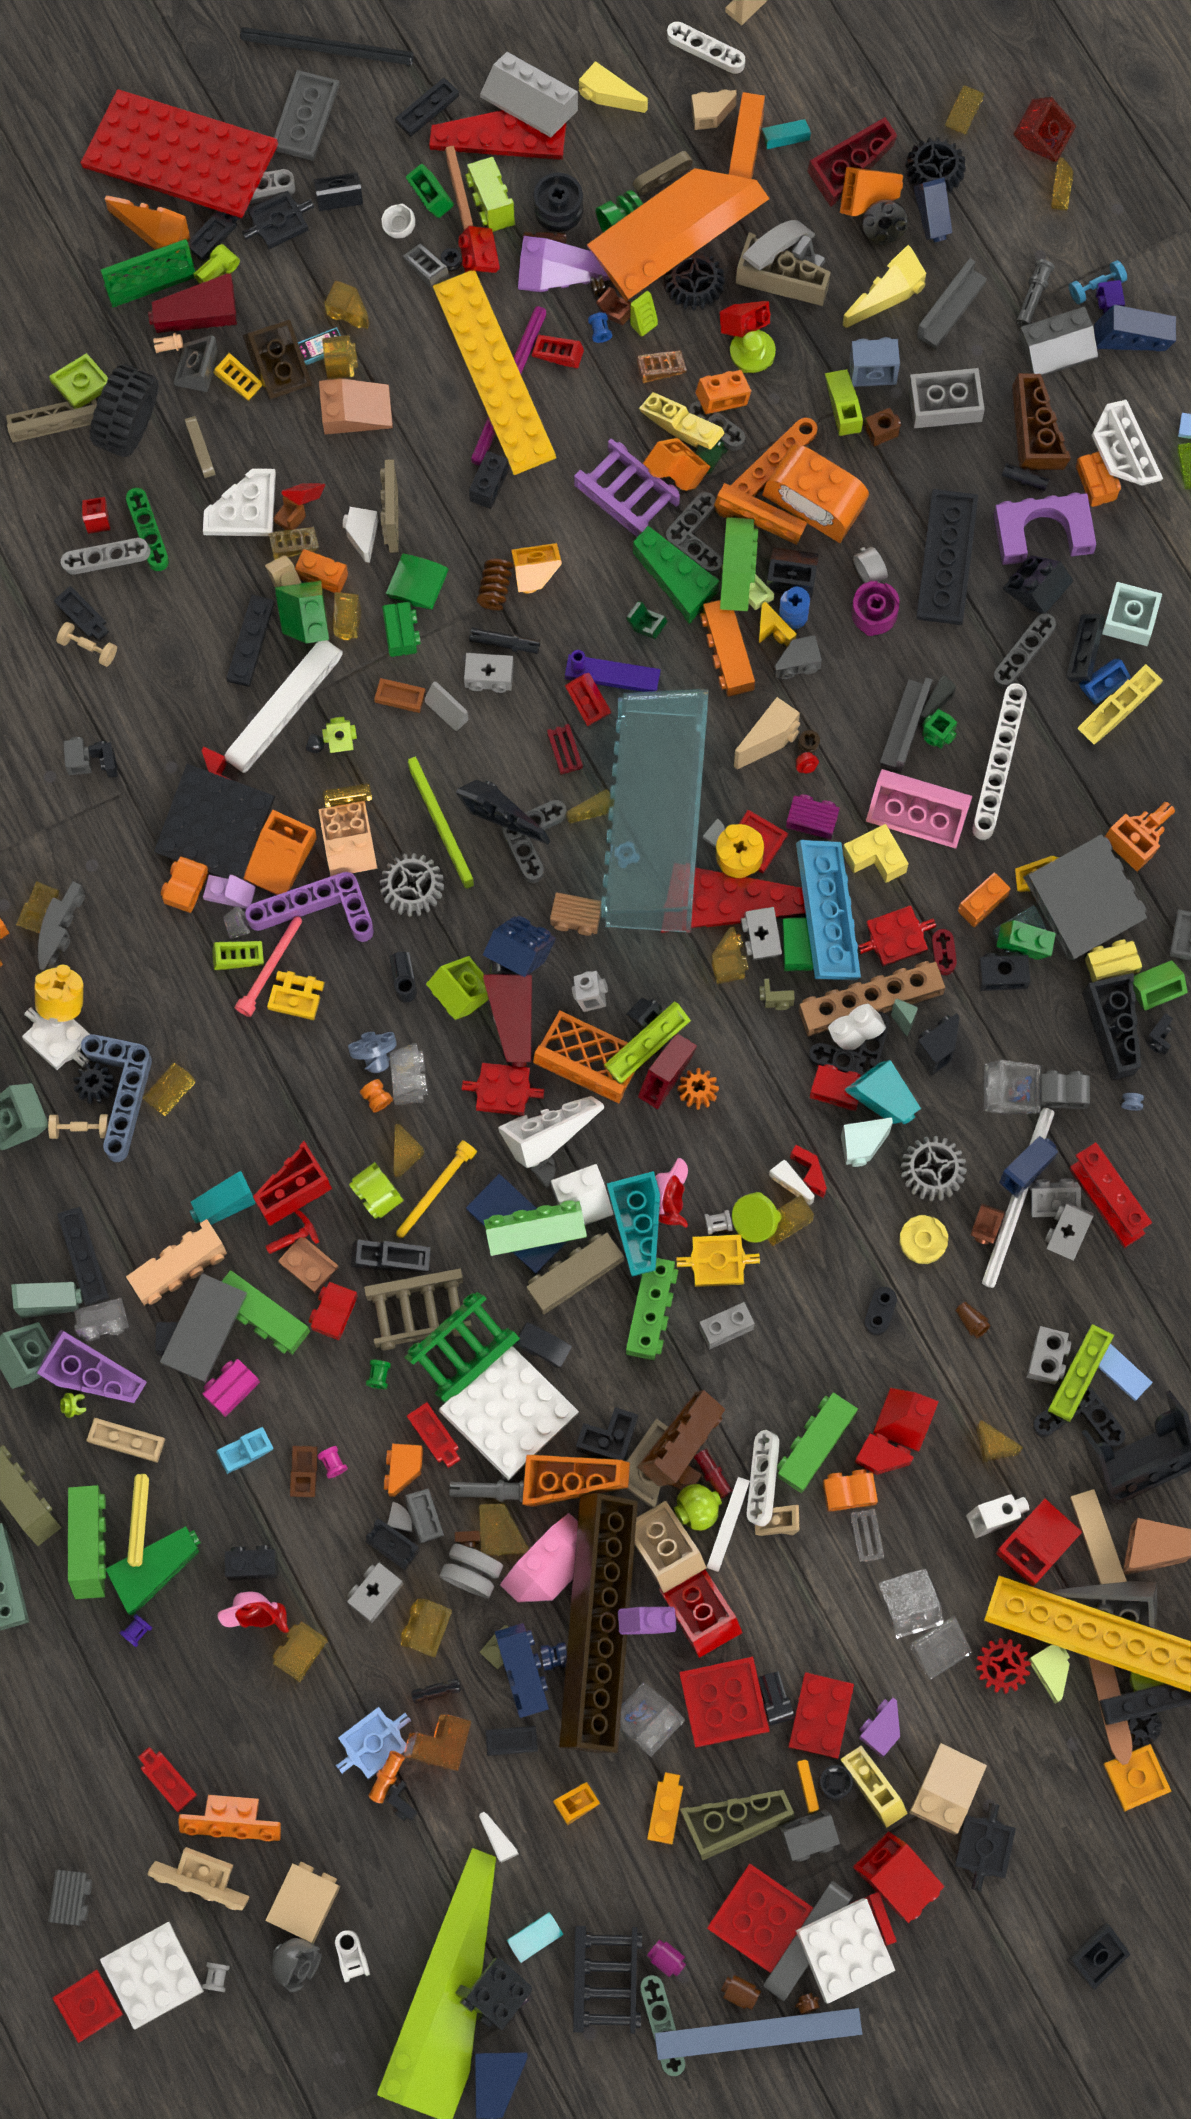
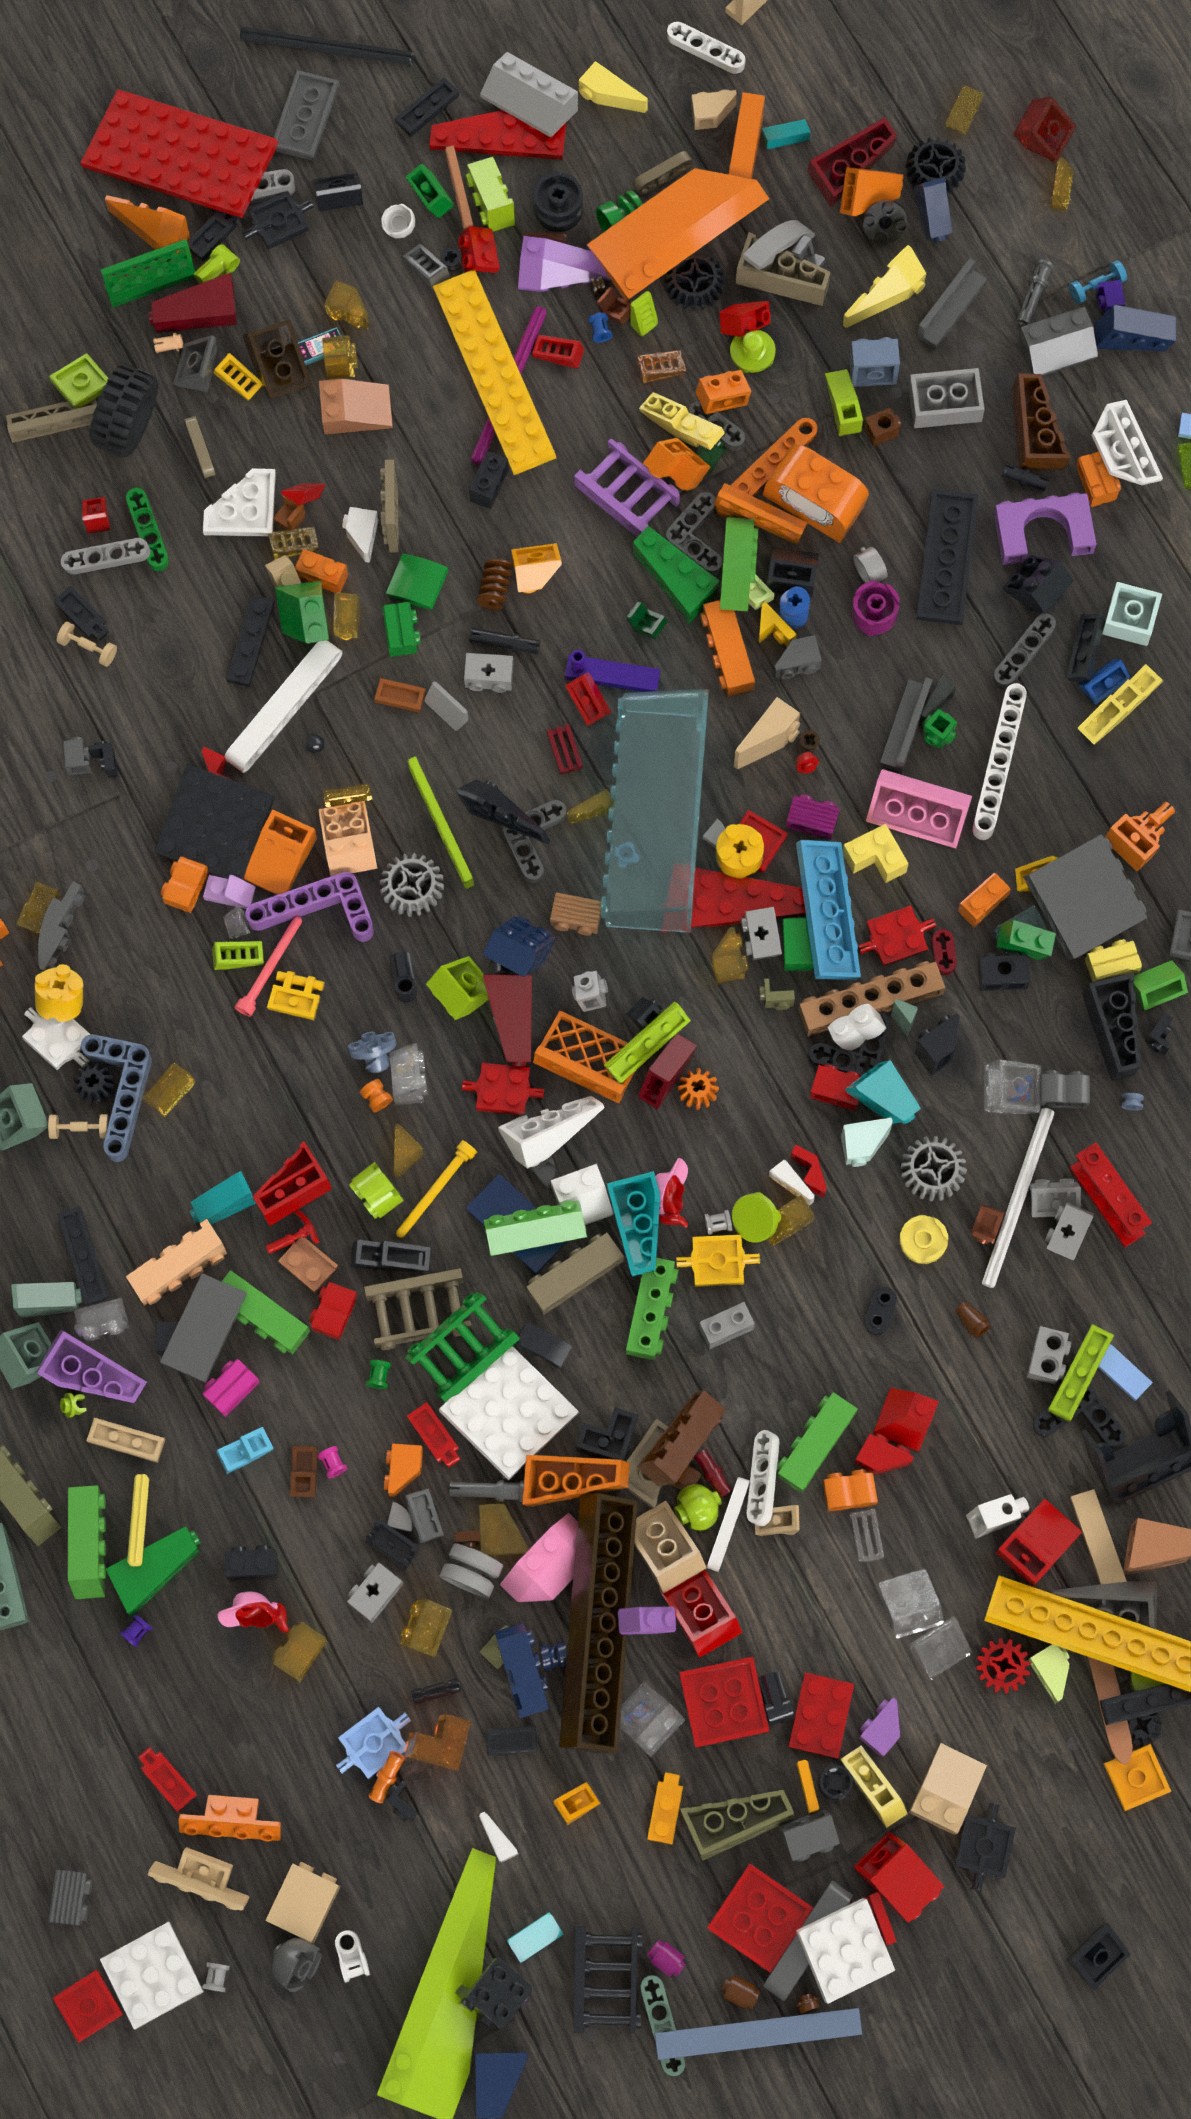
lime brick [322,717,357,753] -> none
clear yellow slope [976,1420,1023,1462] -> none
dark blue slope [999,1136,1058,1199] -> none

